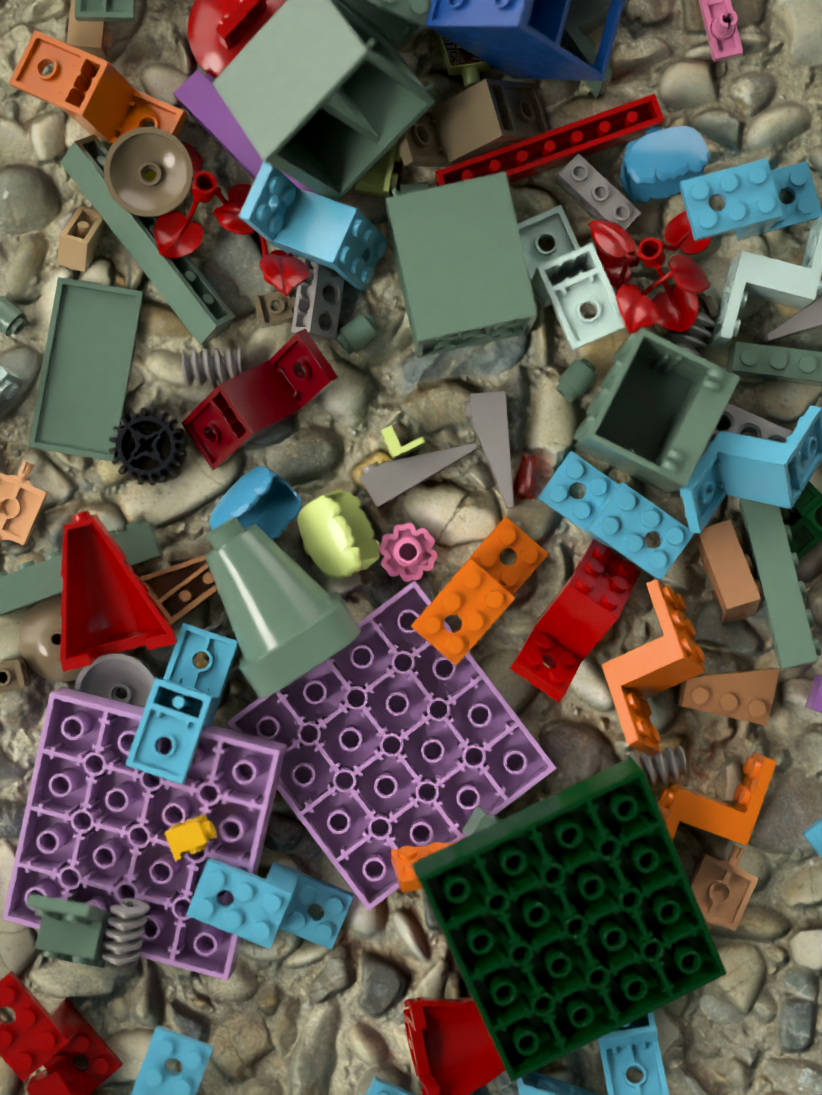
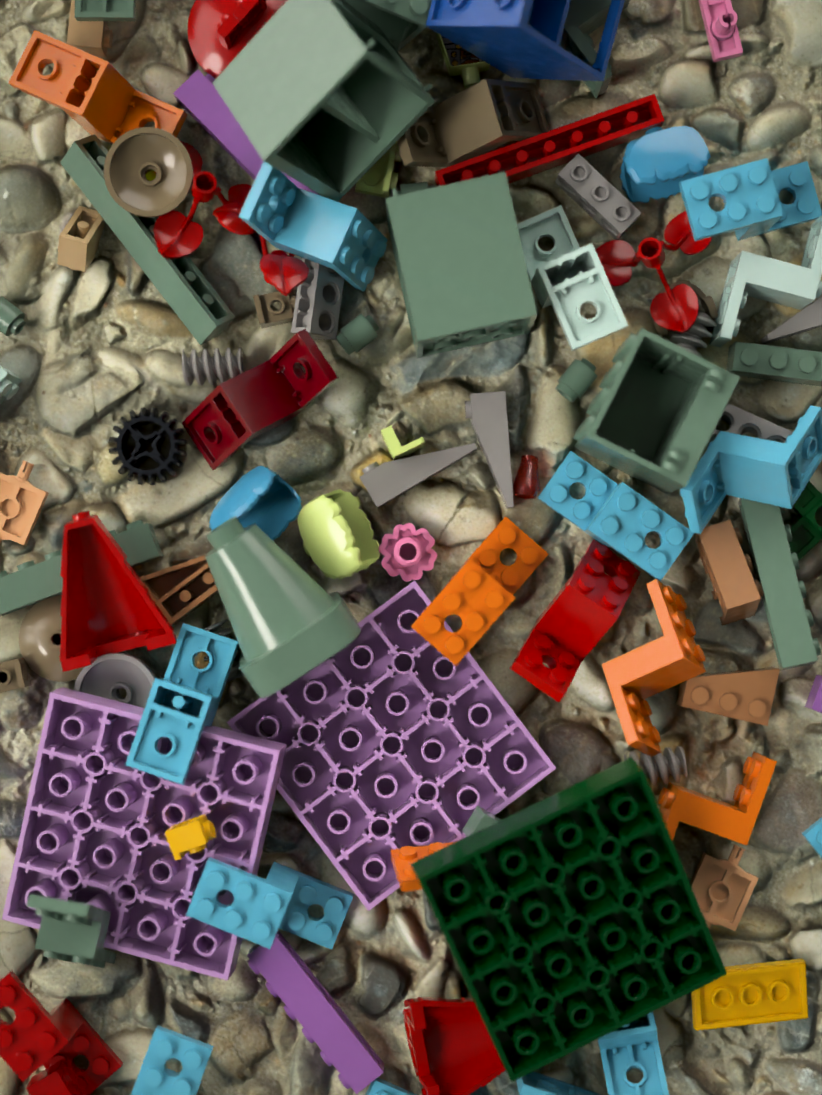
sand green tile [28,277,145,462] -> none
light grey piece [101,898,149,967] -> none
red plant [587,220,711,334] -> none
none -> medium lavender brick [247,930,384,1094]
none -> yellow tile [691,958,808,1031]

